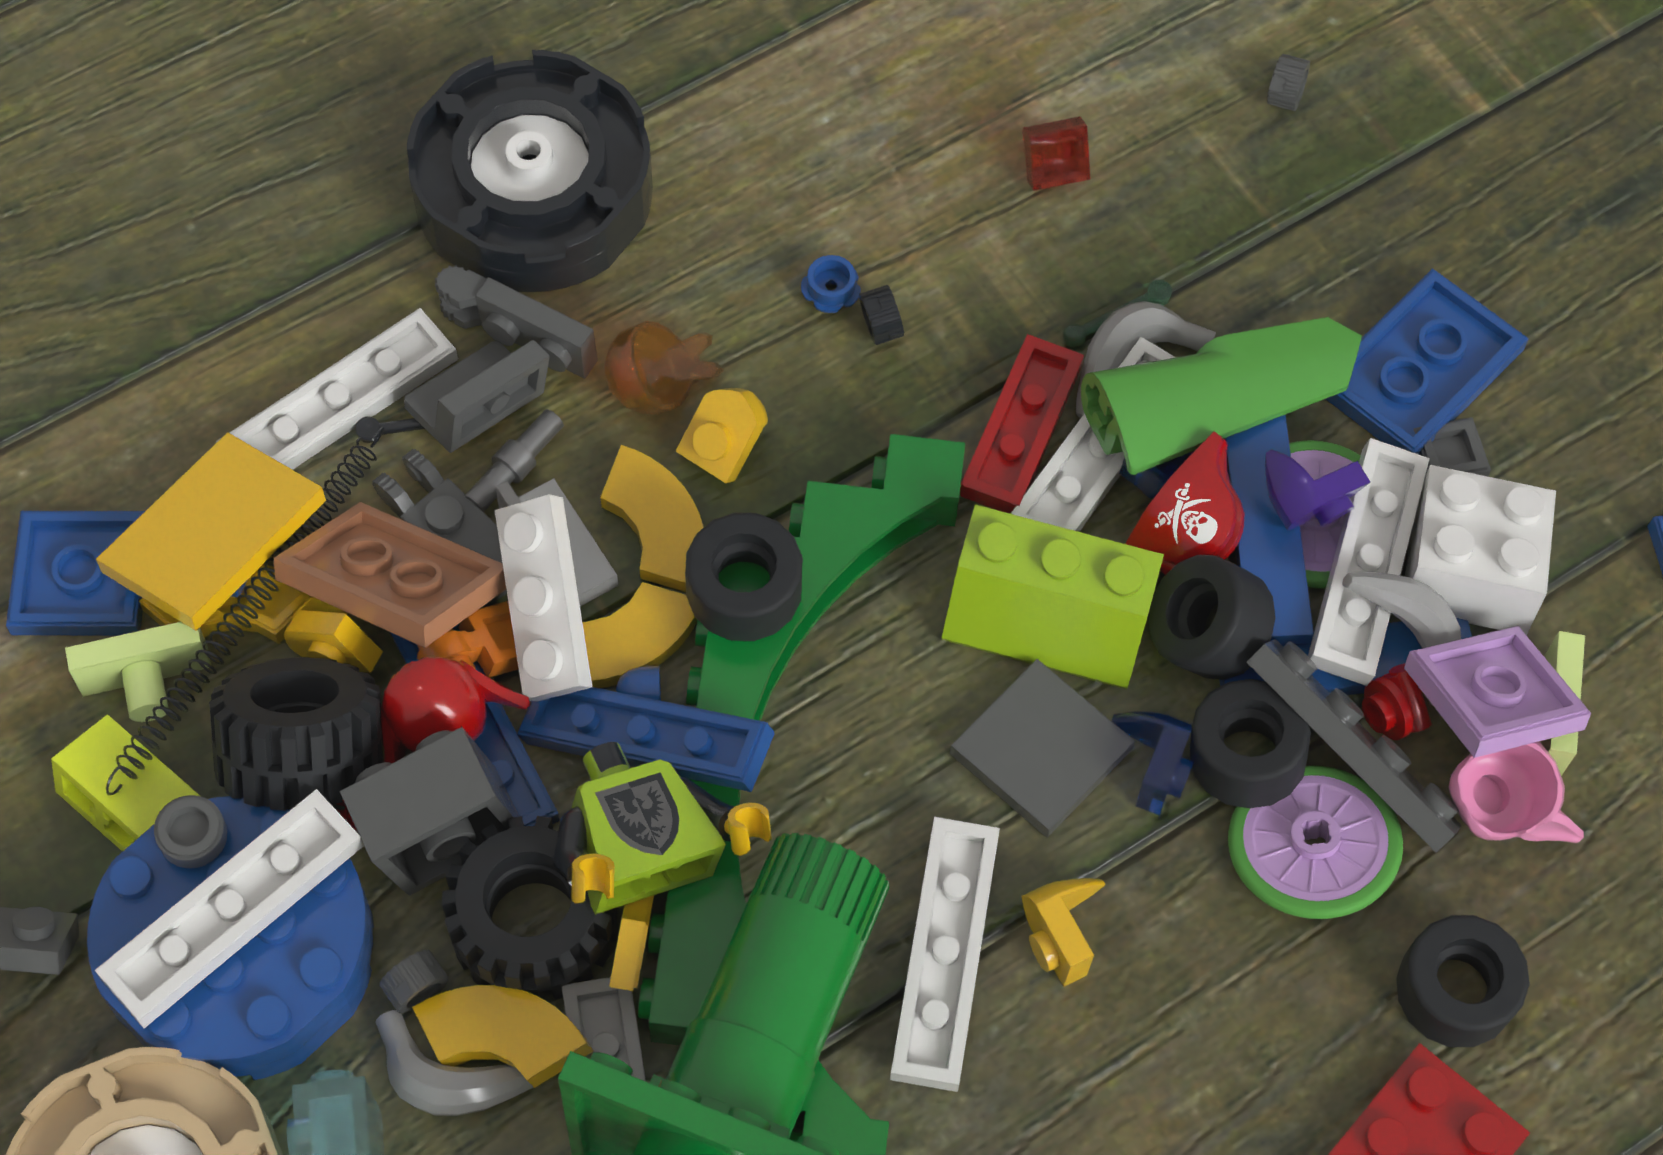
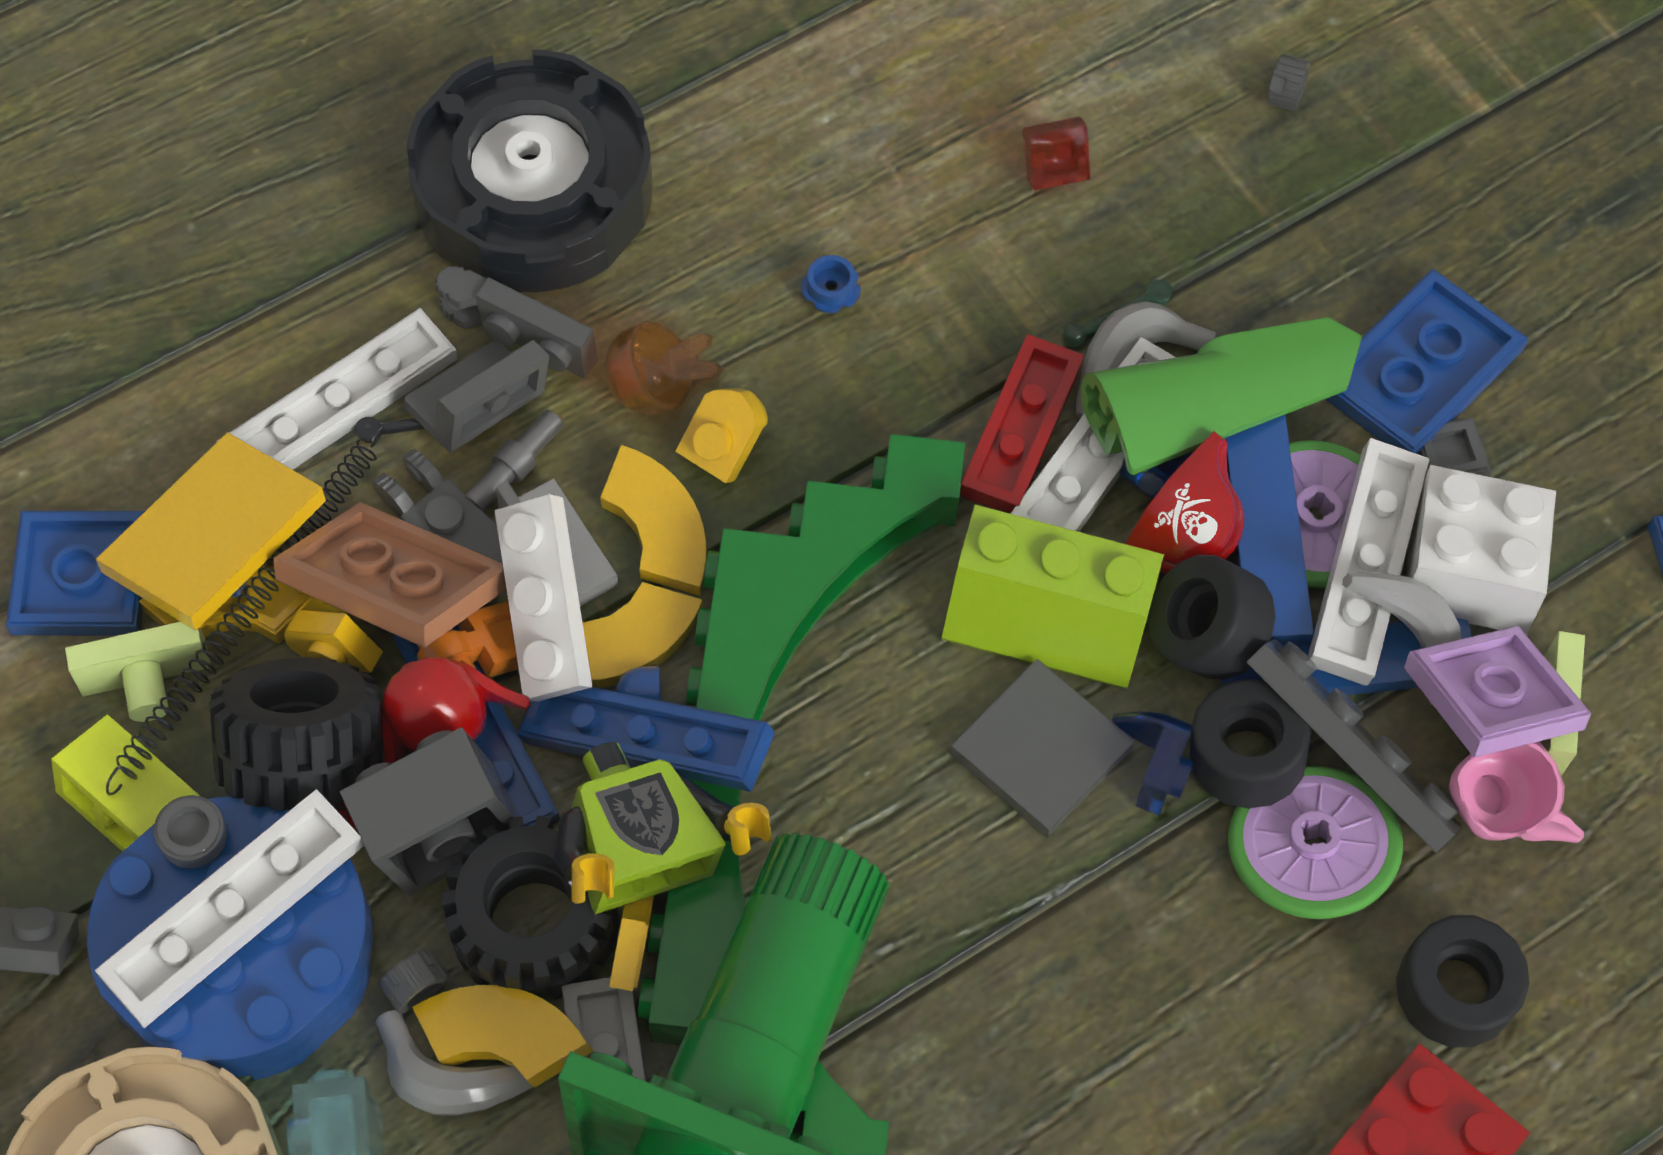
black tyre [685,512,803,641] -> none
black axle [859,285,904,345] -> none
white plate [890,817,1000,1092] -> none
yellow plate [1022,878,1105,987] -> none
dark purple plate [1265,449,1371,531] -> none
red plate [1362,663,1432,740] -> none

